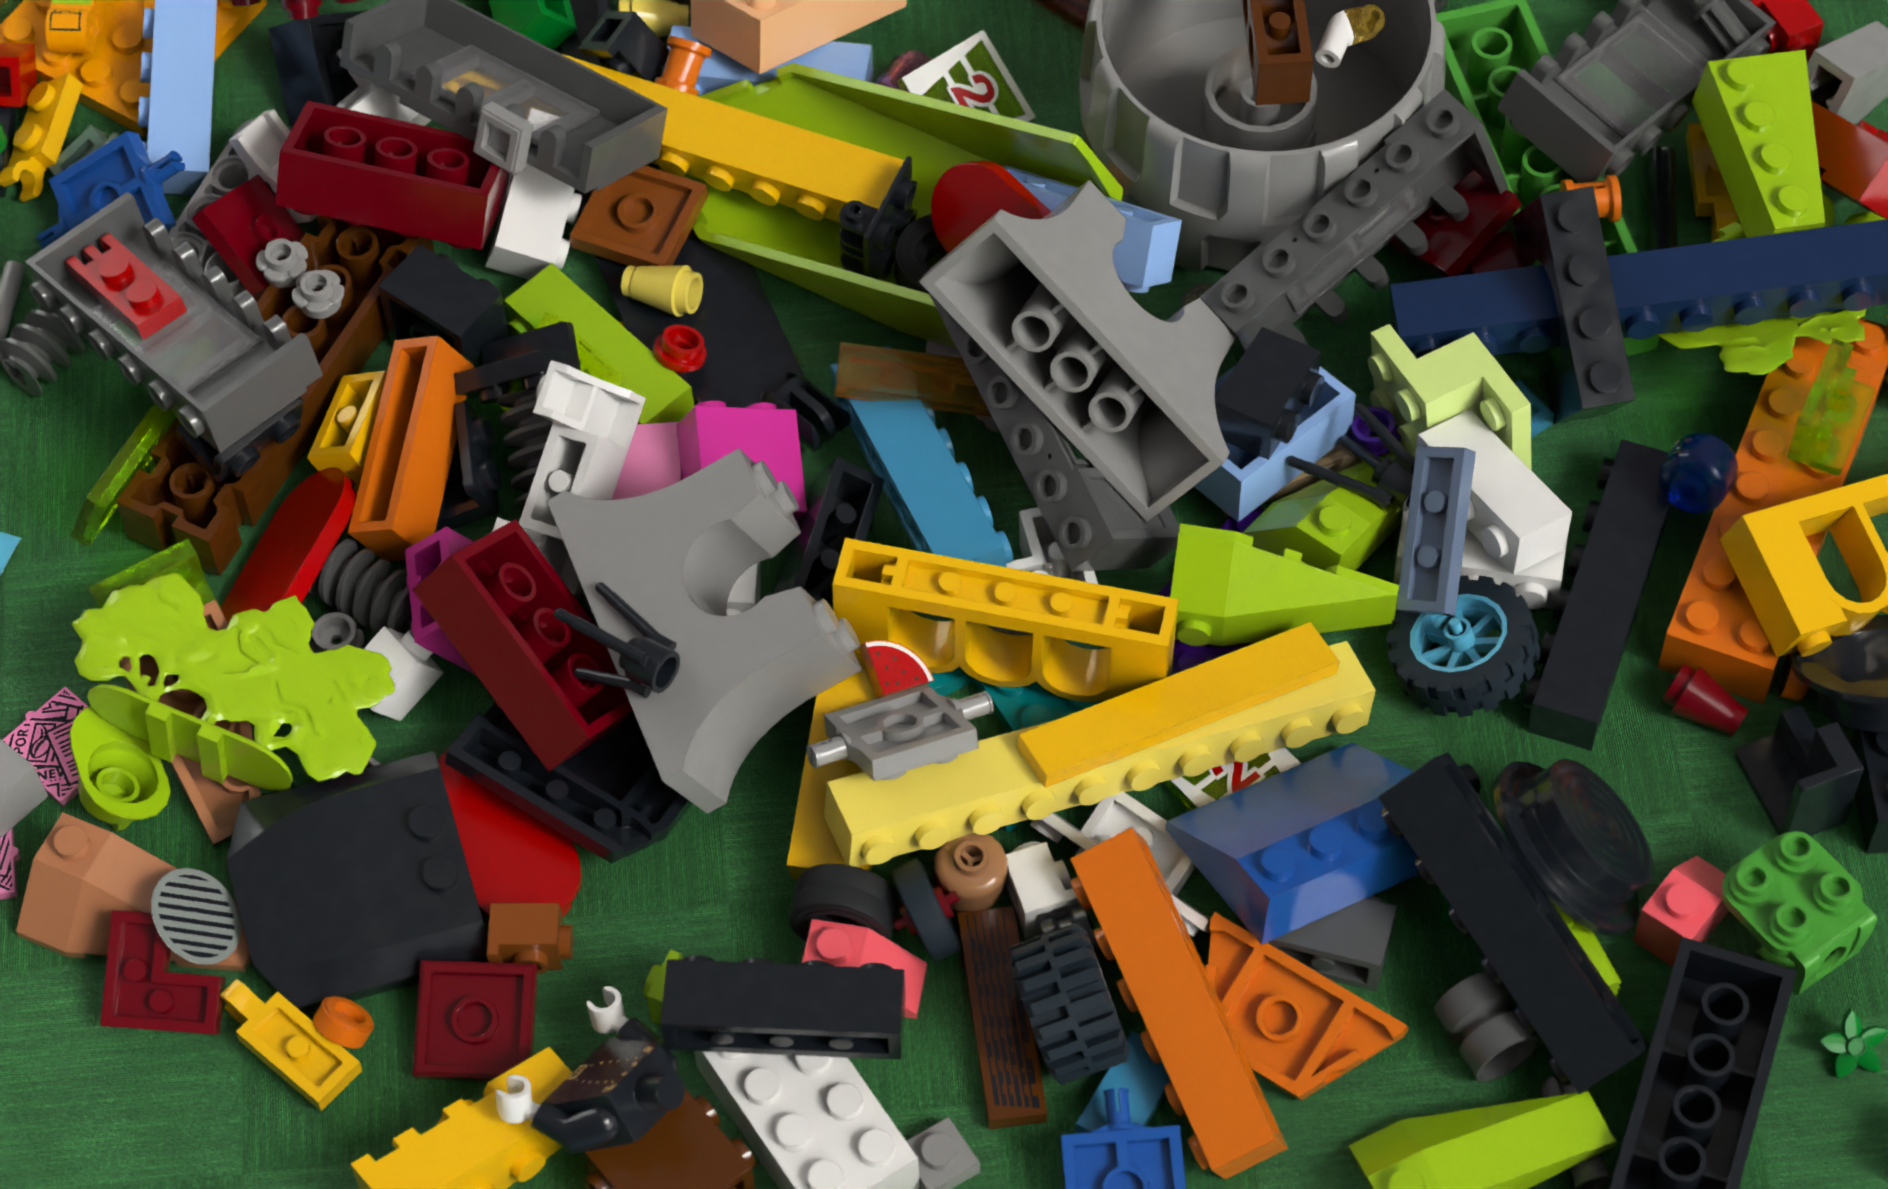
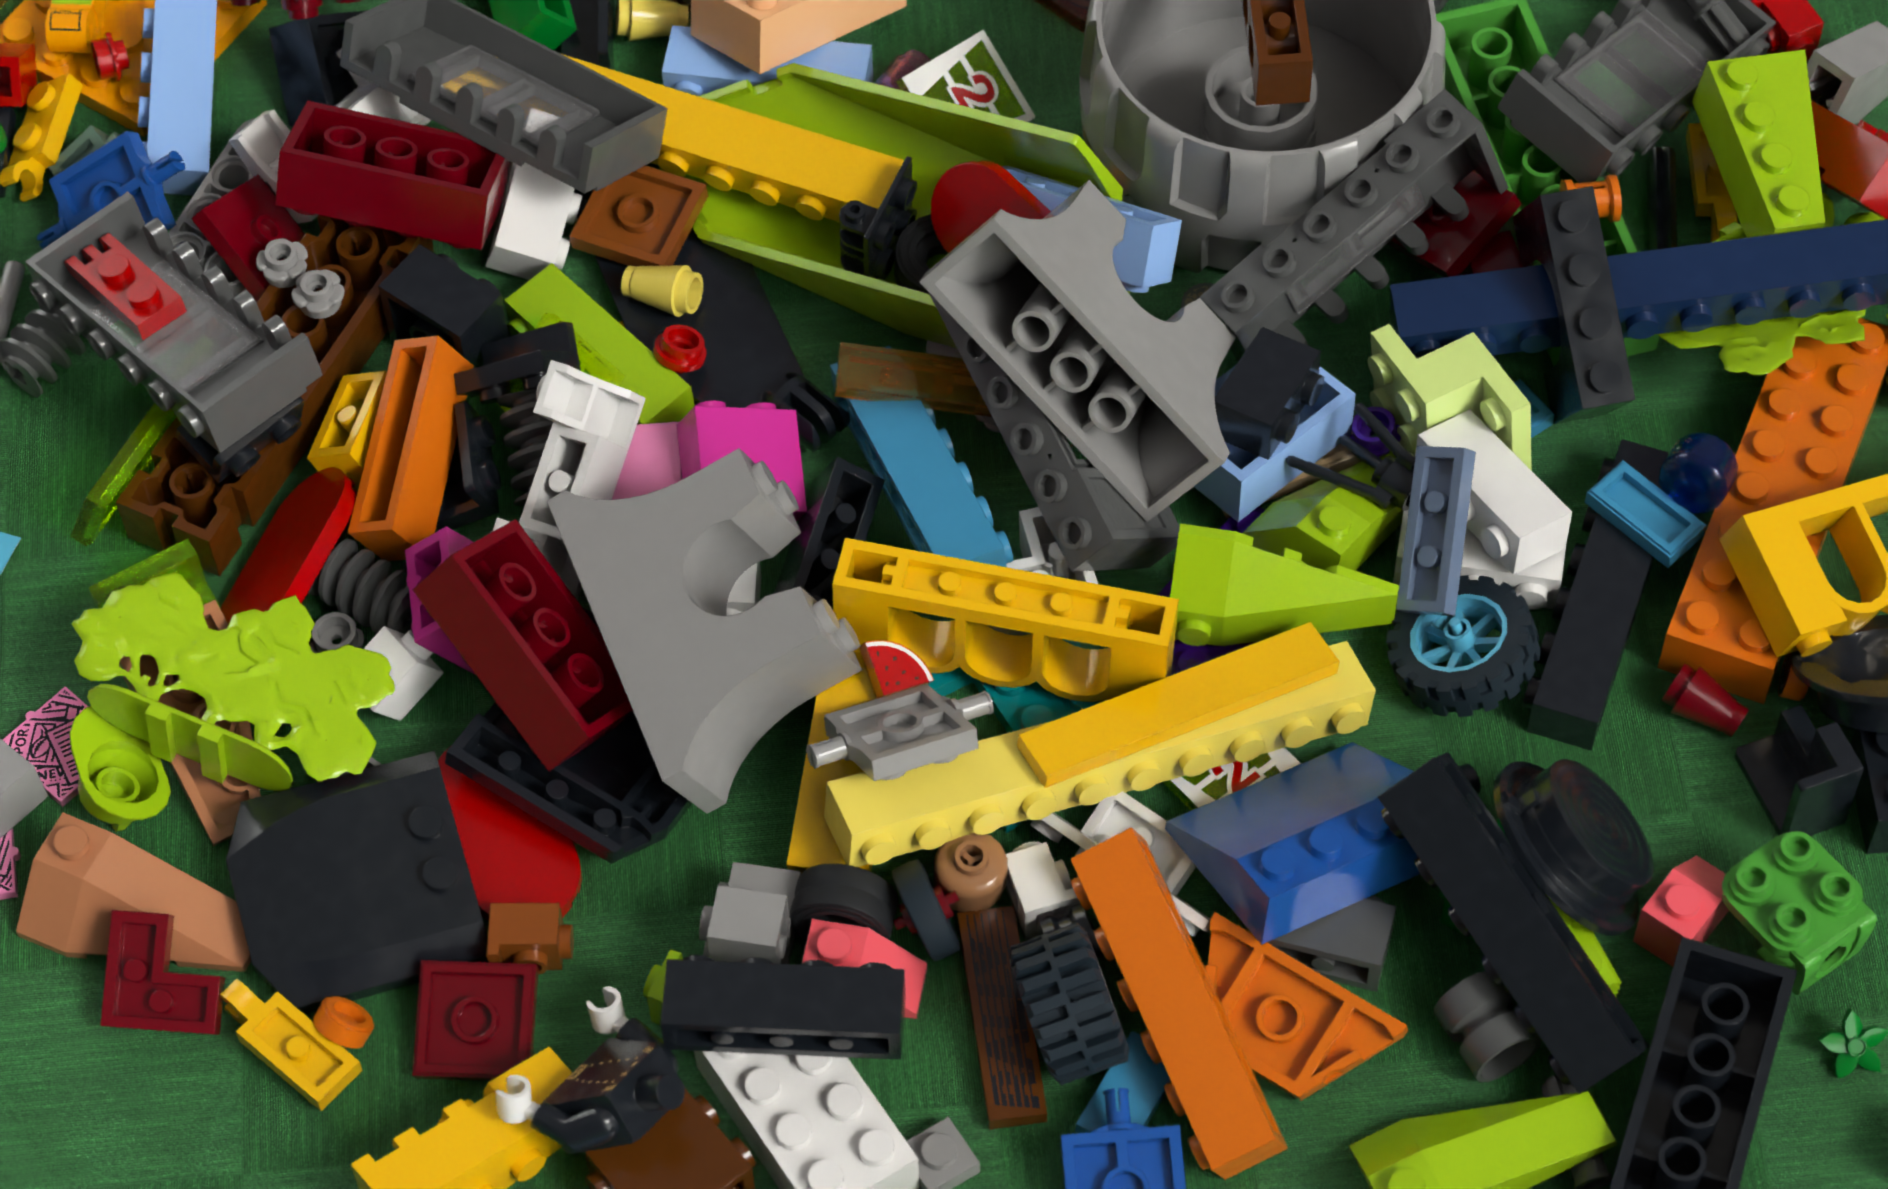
light grey sticker [151,868,241,965] -> none
light grey tile [473,101,534,175] -> none
black plant [554,582,680,698] -> none
black brick [578,10,670,82] -> none
orange bush [654,36,712,96] -> none
arm [1315,4,1385,68] -> none
clear neon green bracket [1787,338,1875,475] -> none
none -> red plate [90,32,130,82]
none -> light grey brick [699,862,801,964]
none -> dark azure tile [1585,460,1707,568]

